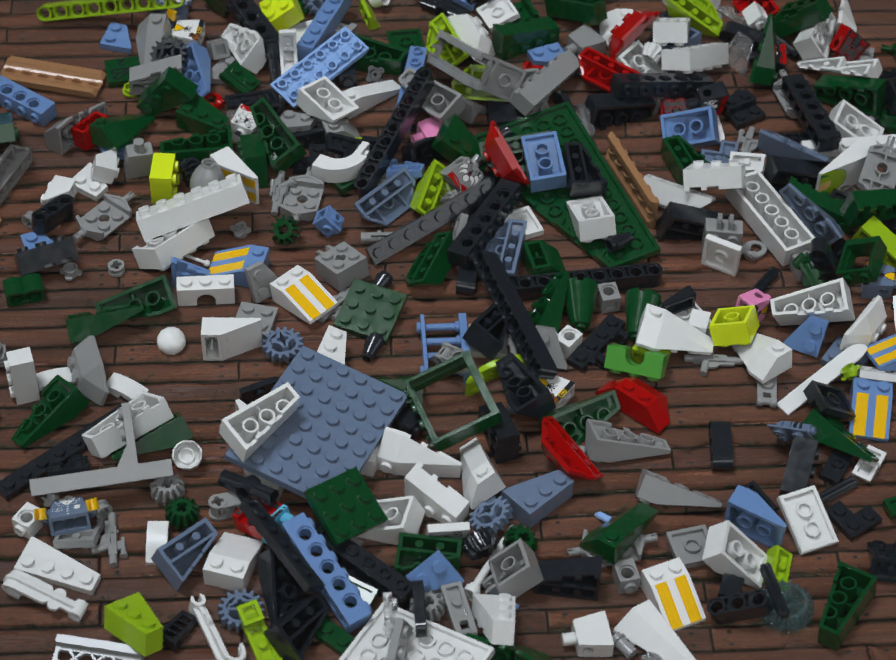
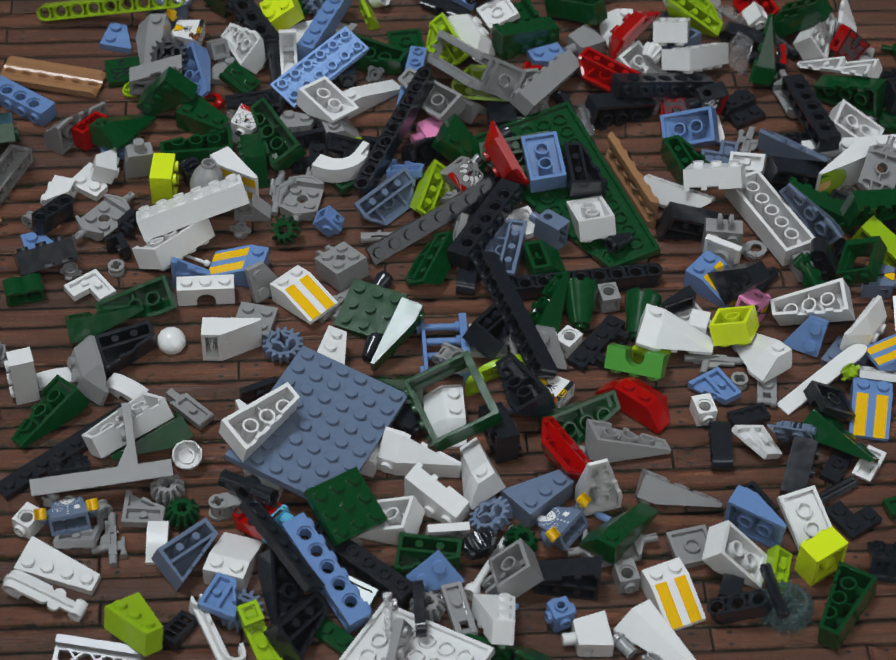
none -> white plate [63,269,117,302]
none -> black wedge [95,320,156,380]
none -> black bracket [104,232,132,261]
none -> black bracket [117,207,138,240]
none -> light grey wing [121,490,165,528]
none -> light grey hinge [166,388,214,430]
none -> medium blue wing [197,572,237,623]
none -> light grey slope [234,193,272,222]
none -> wedge [370,297,425,372]
none -> white wedge [423,385,467,449]
none -> sand blue torso [529,209,570,251]
none -> sand blue torso [536,492,592,551]
none -> medium blue brick [544,596,576,633]
none -> white wedge [574,458,623,516]
none -> medium blue slope [683,250,737,308]
none -> medium blue wing [687,367,742,405]
none -> white brick [689,393,718,427]
none -> black wedge [708,260,771,305]
none -> black plate [726,402,771,428]
none -> light grey bush [731,371,748,391]
none -> white wing [731,425,782,459]
none -> neon yellow brick [794,526,849,586]

